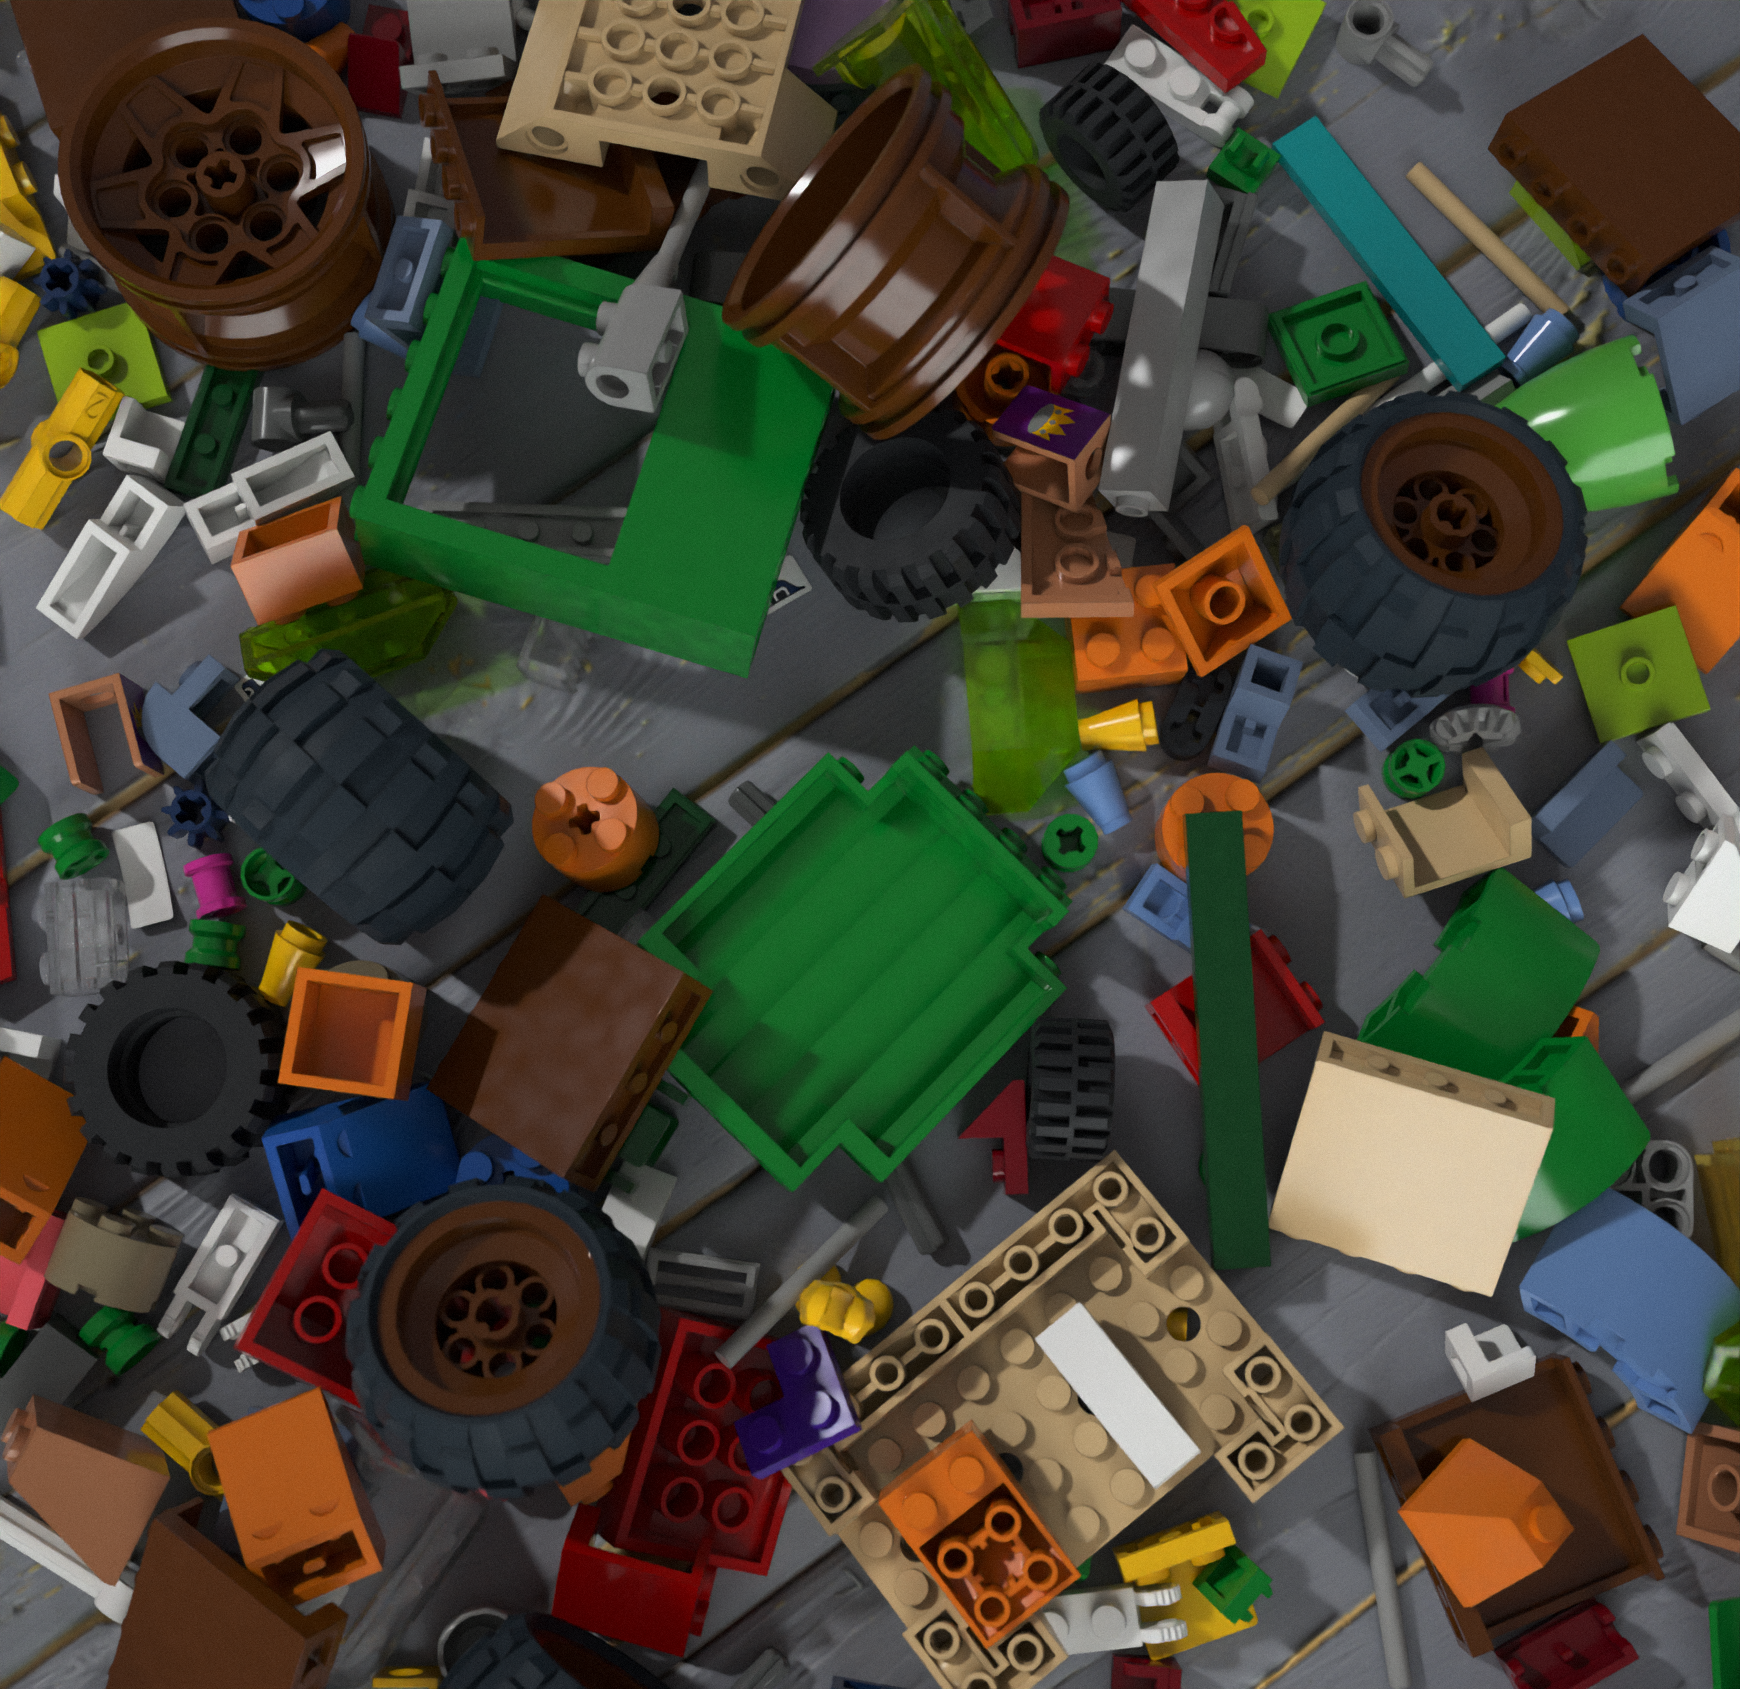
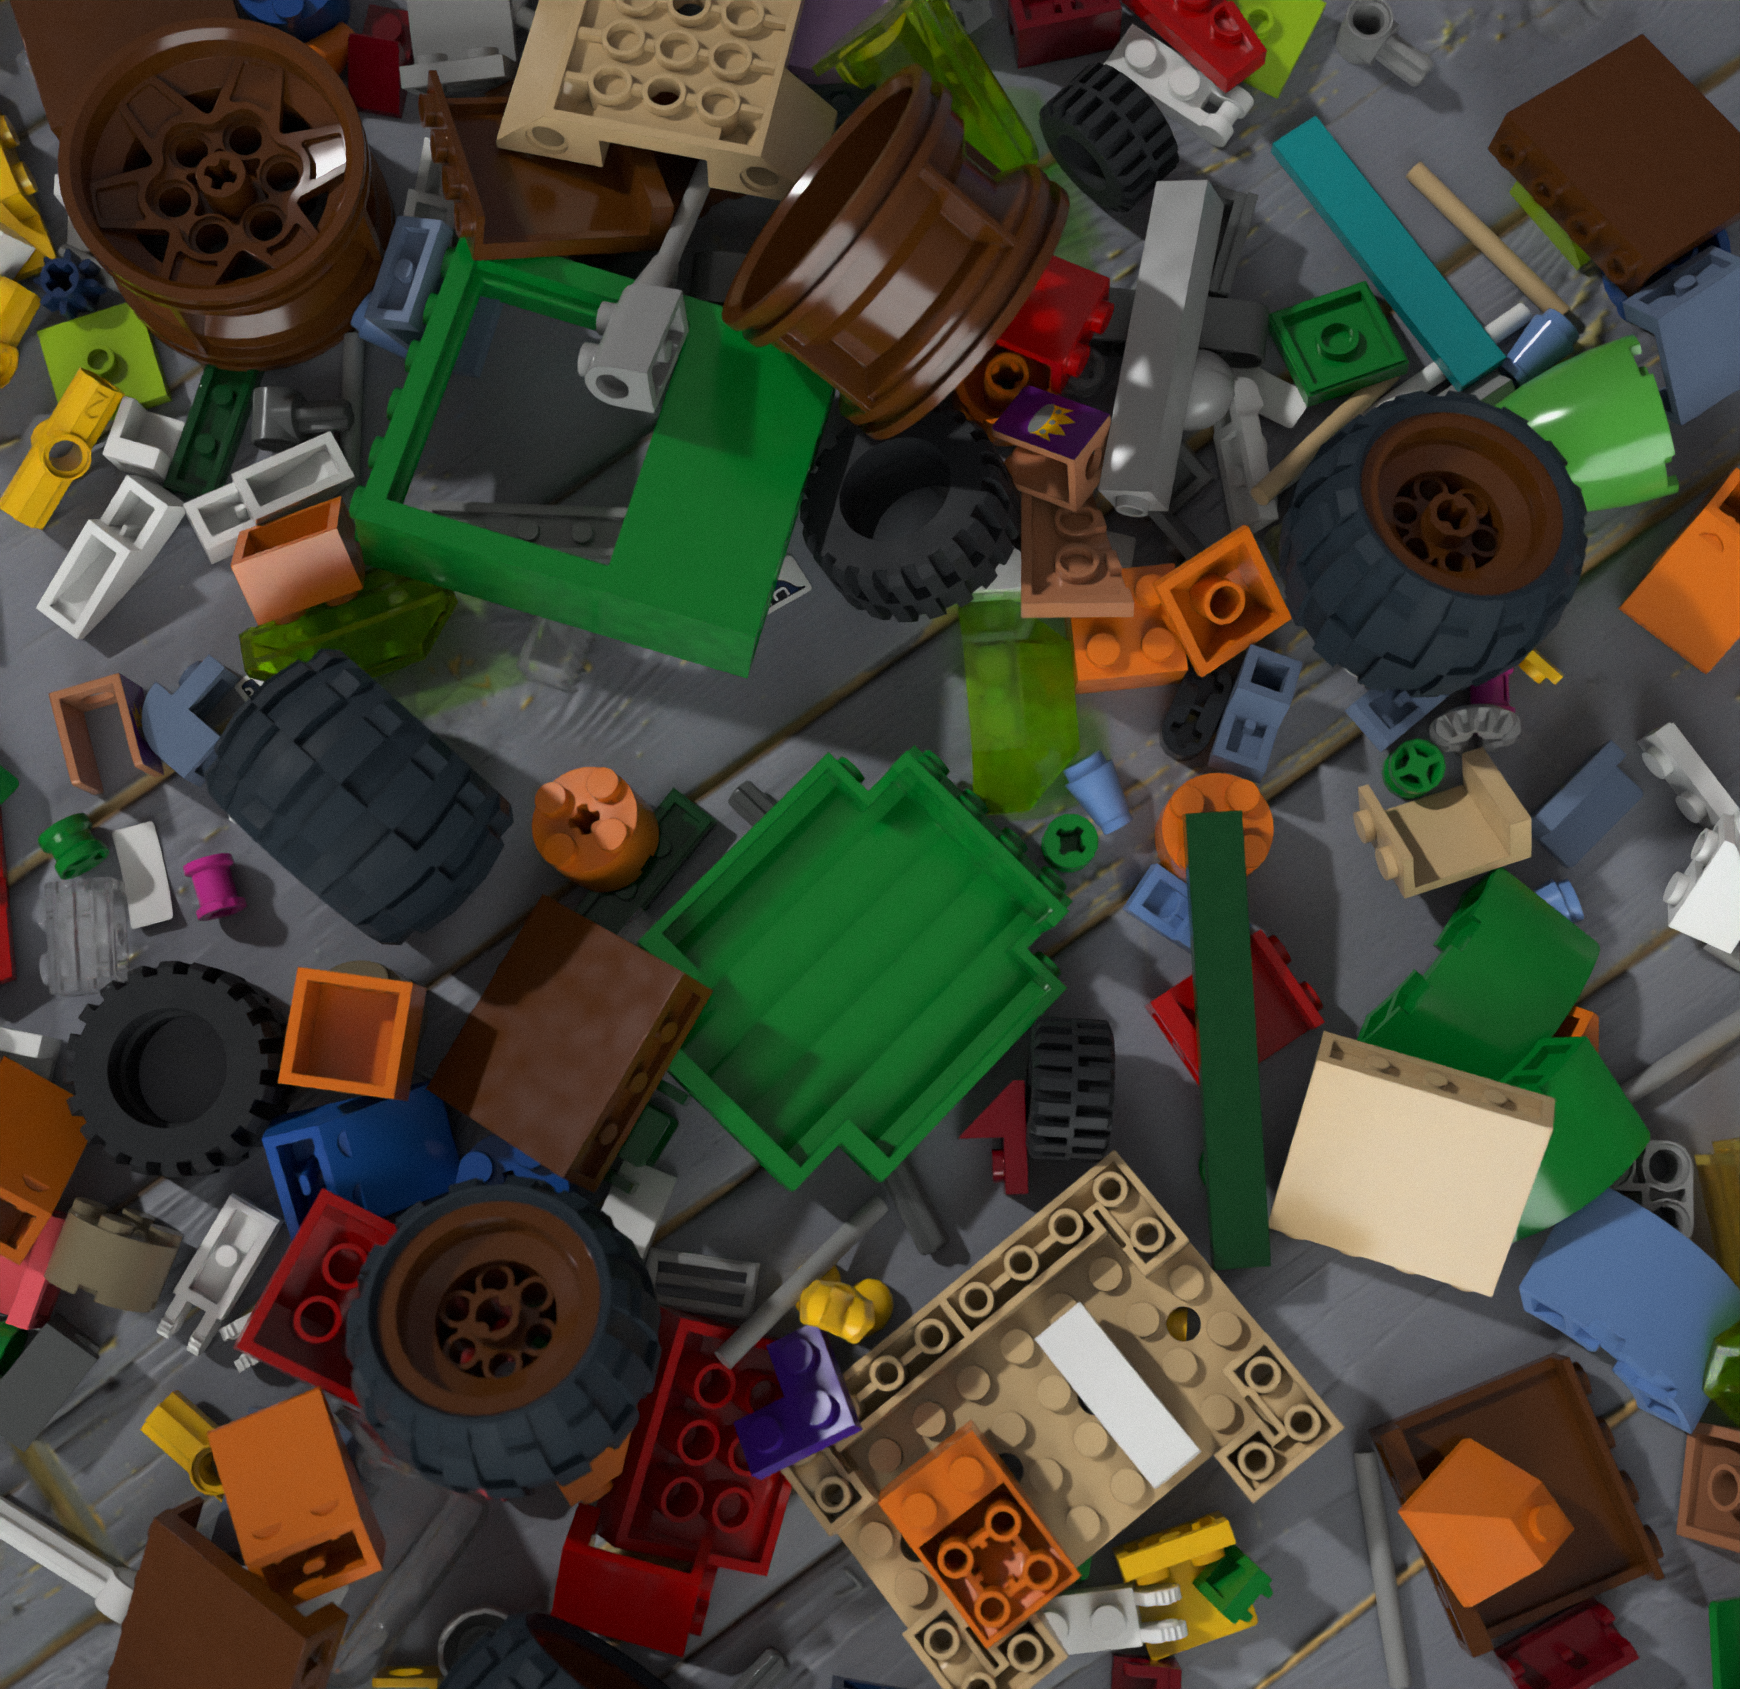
nougat slope [1,1394,170,1587] -> none
green wheel [79,1306,161,1377] -> none
dark blue gear [161,779,231,850] -> none
green wheel [184,919,246,971] -> none
green wheel [240,847,307,907] -> none
yellow cone [258,920,328,1007] -> none
yellow cone [1077,698,1160,751] -> none
green tile [1205,127,1281,194] -> none
white panel [1445,1323,1536,1402] -> none
lime plate [1566,605,1711,745] -> none

